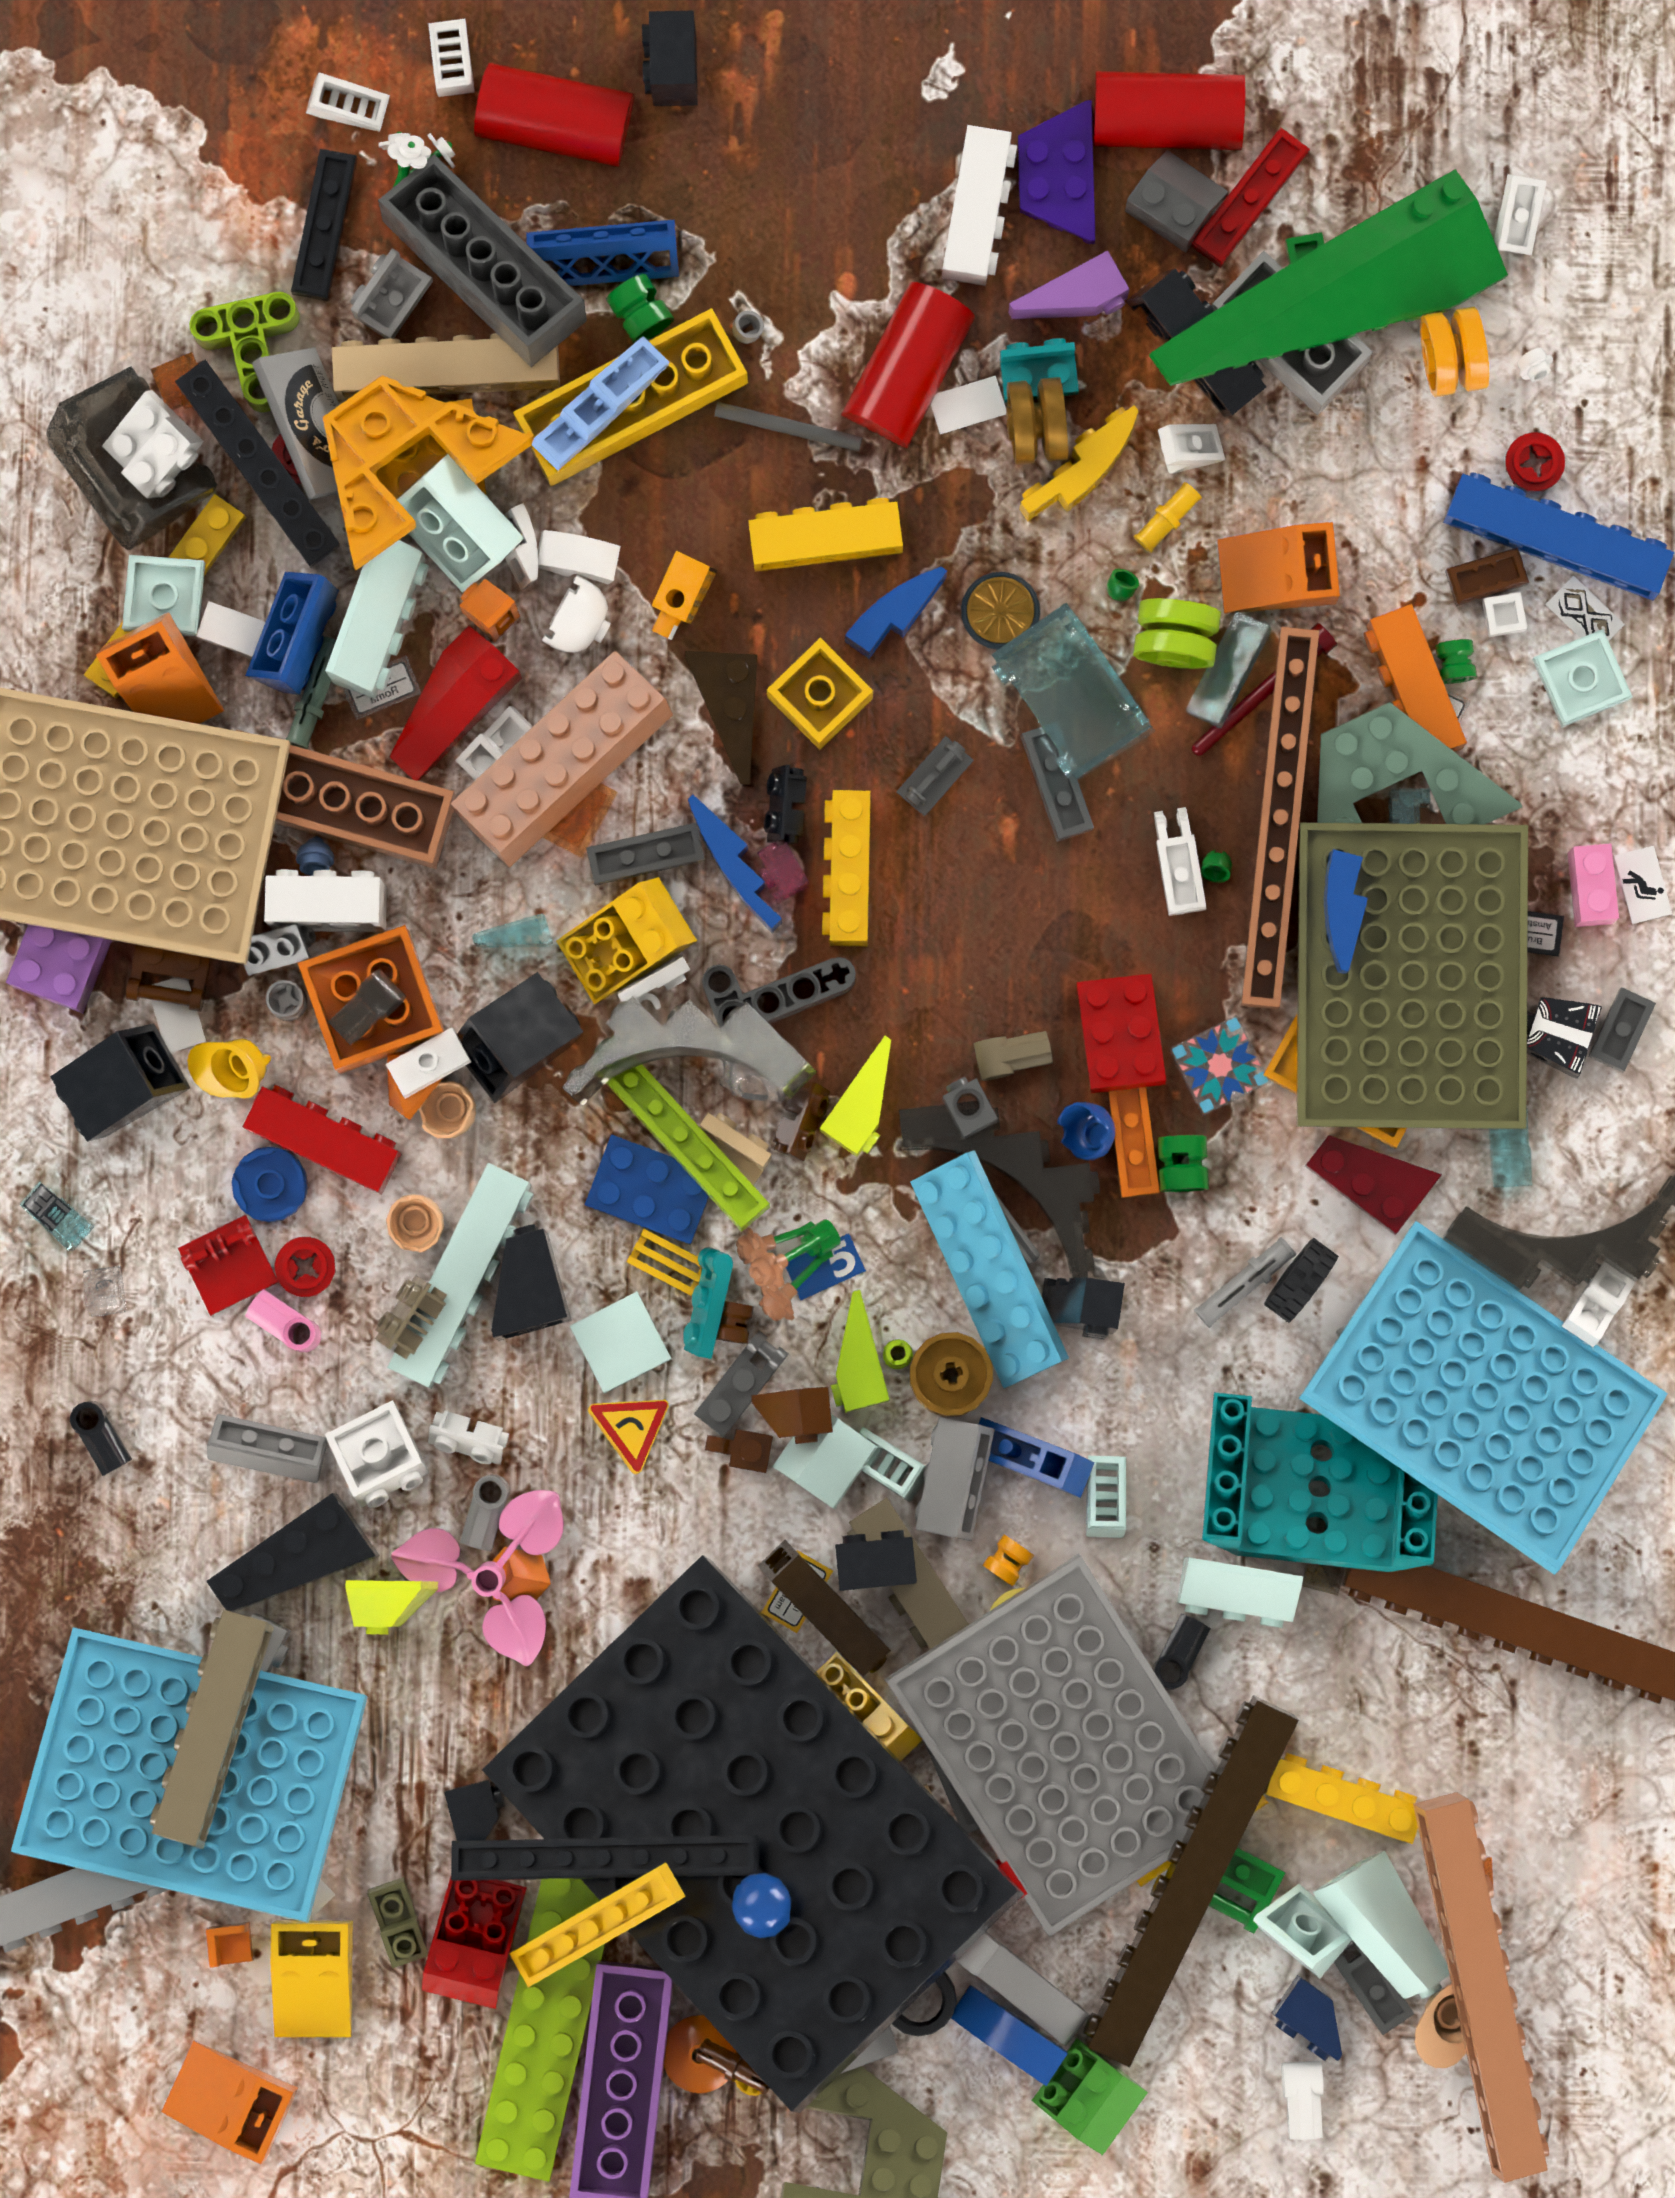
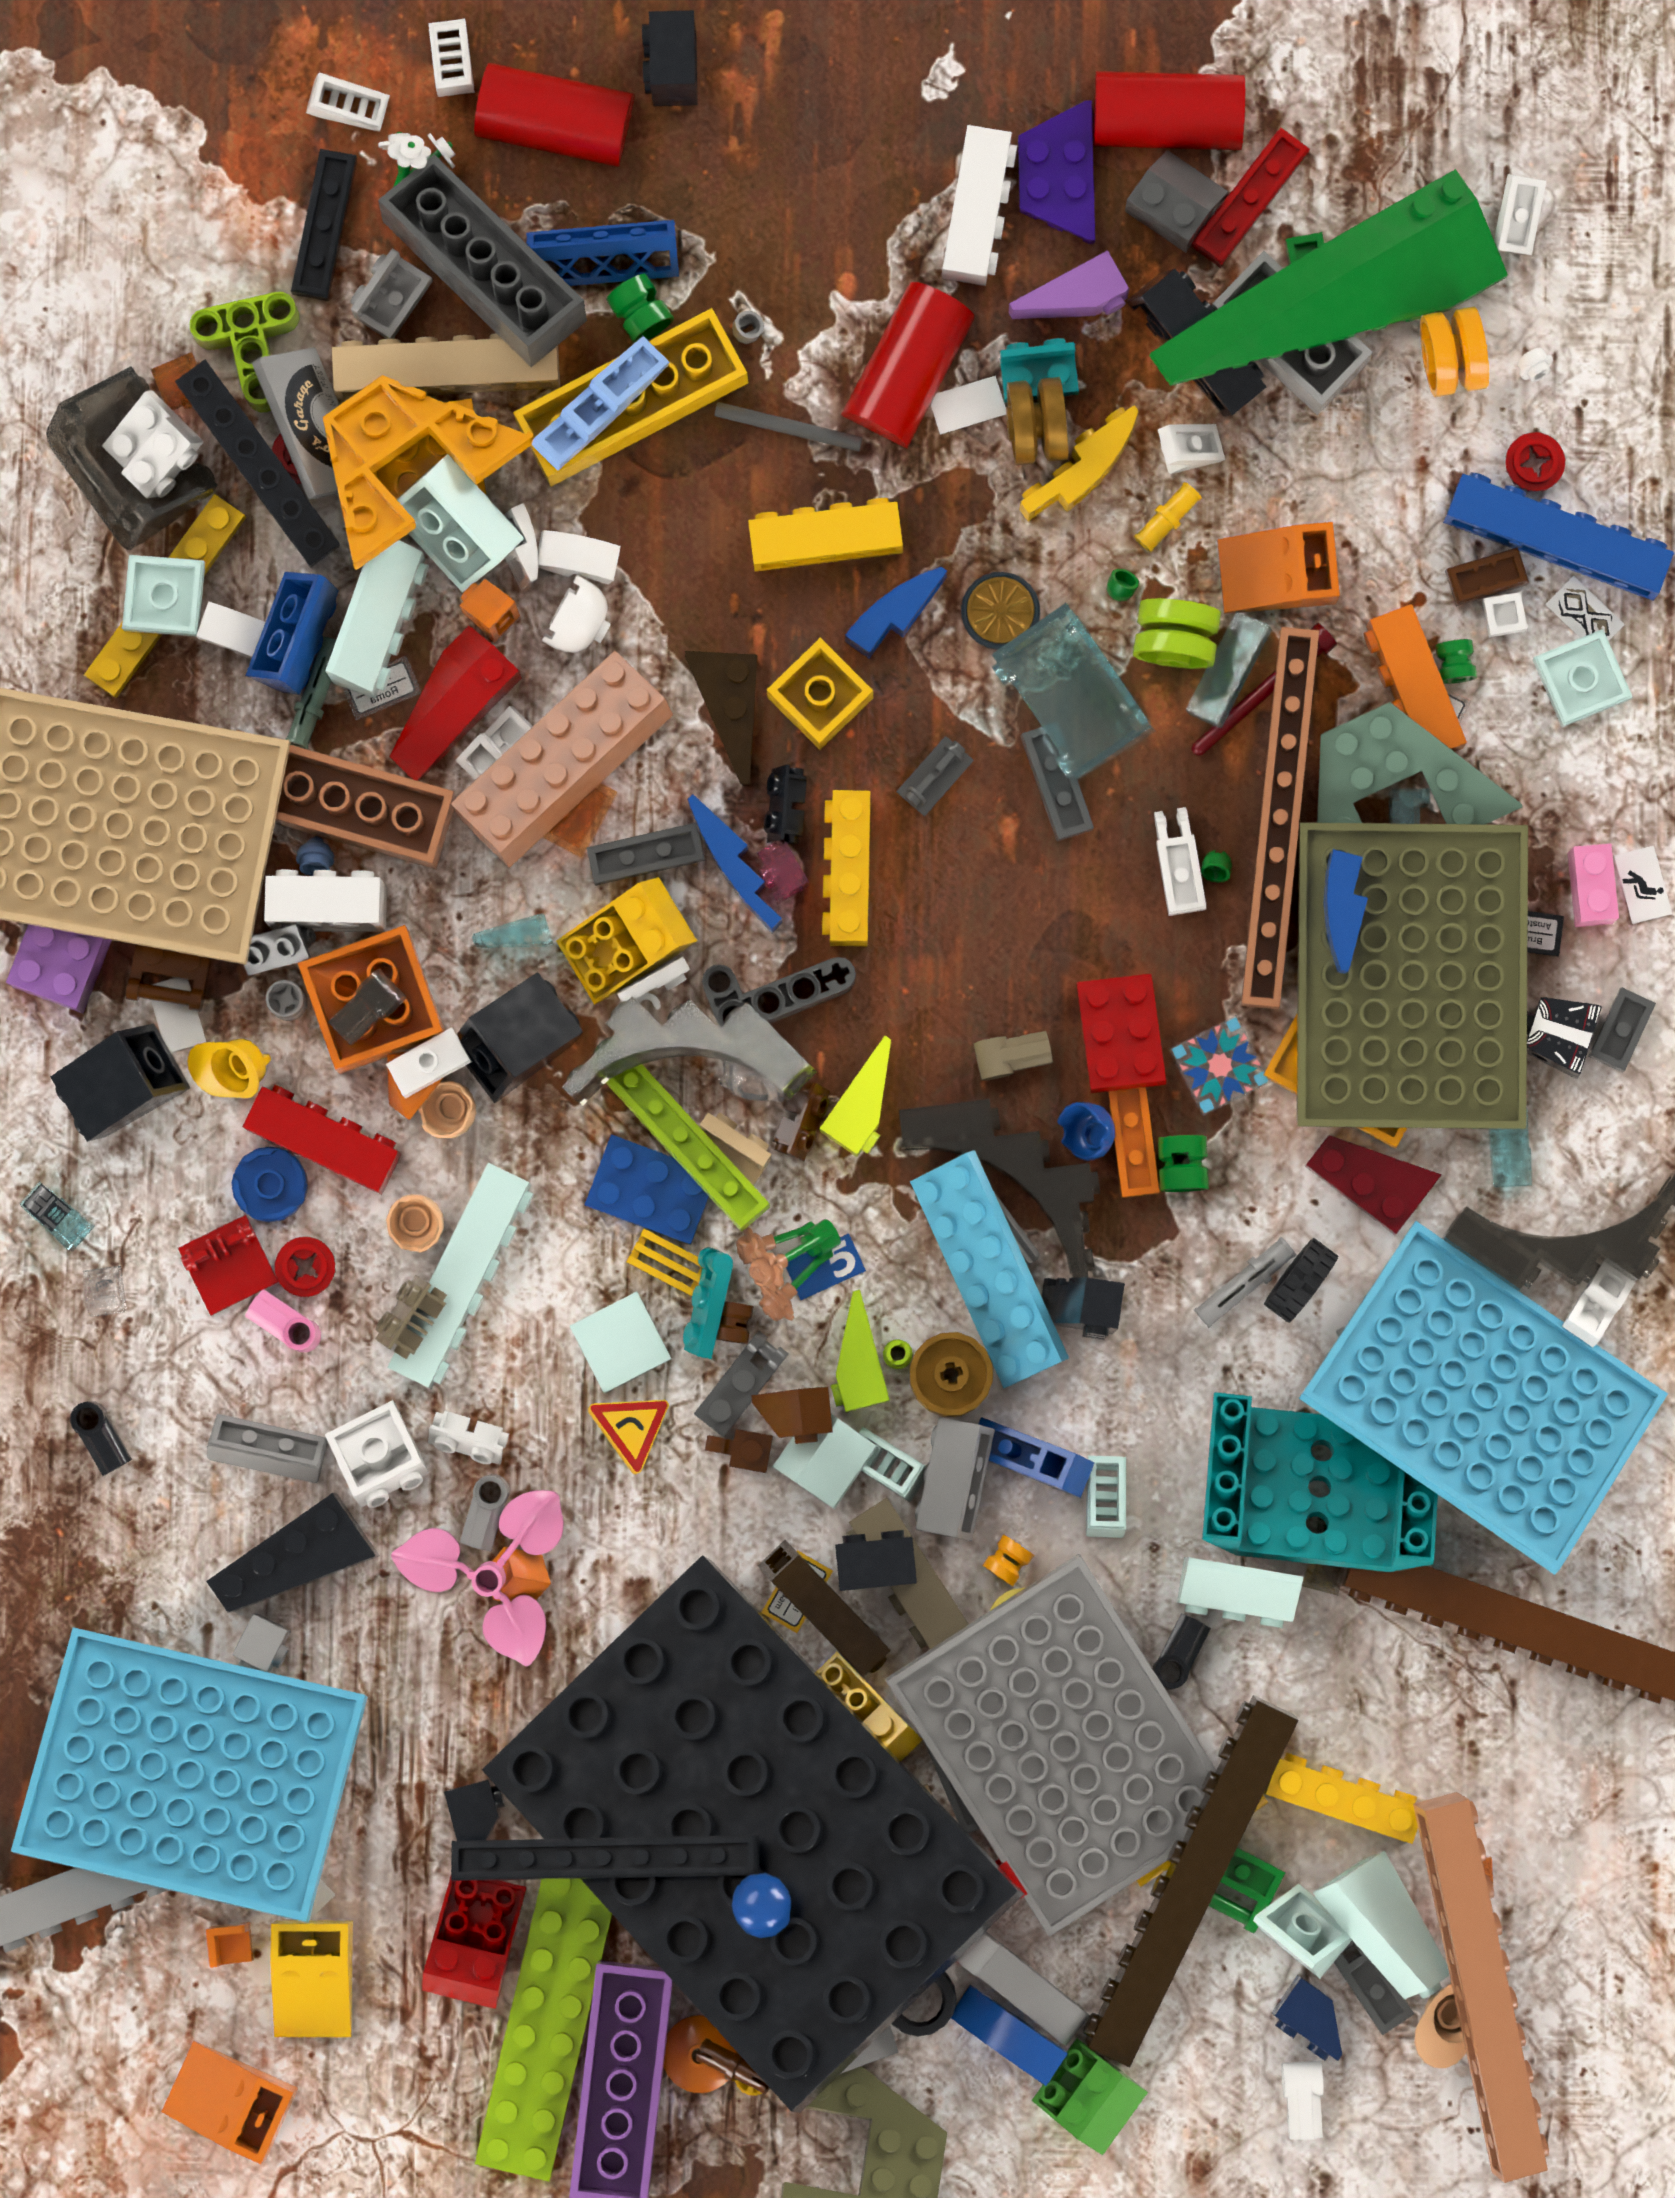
orange slope [96,612,224,724] -> none
dark tan brick [150,1609,274,1849] -> none
neon yellow slope [345,1580,438,1635] -> none
olive slope [367,1877,429,1968] -> none
black slope [491,1224,572,1341] -> none
yellow plate [509,1862,686,1987] -> none
light orange torso [652,551,718,640] -> none
dark grey brick [942,1077,998,1140] -> none

